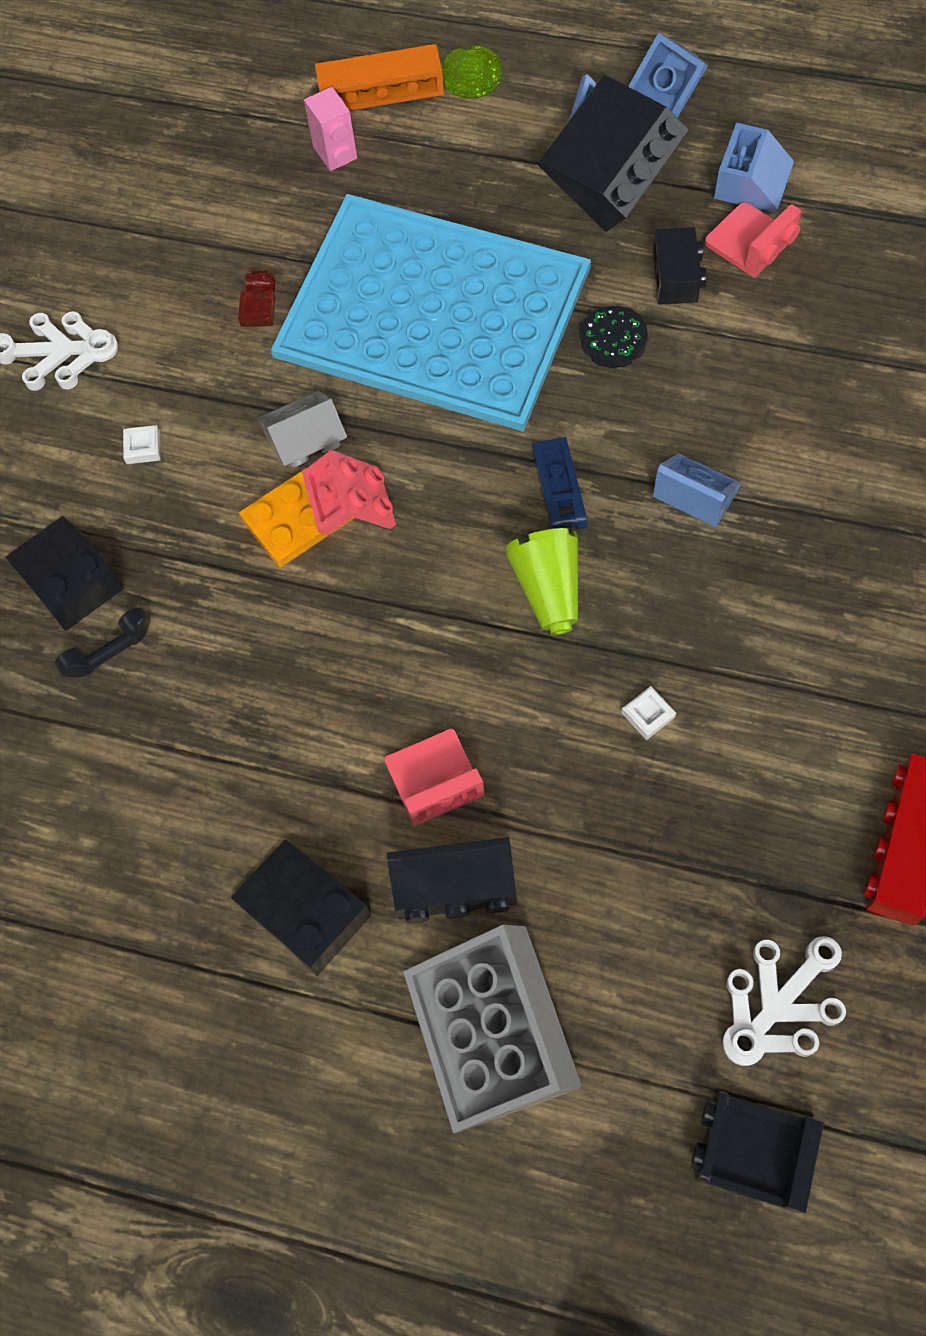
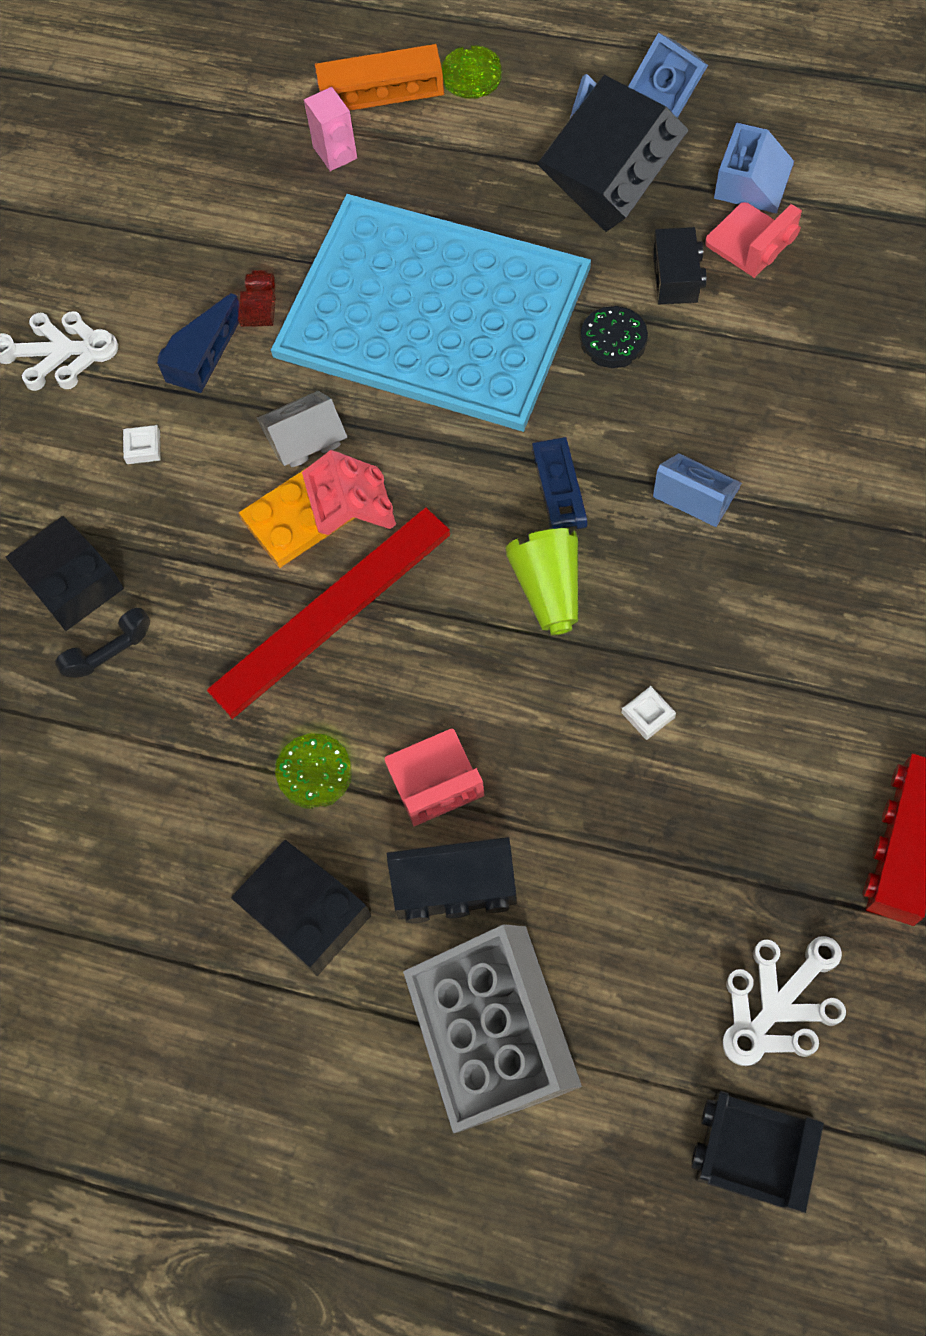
none -> dark blue slope [157,293,243,393]
none -> red tile [207,507,450,719]
none -> clear neon green tile [275,733,352,809]

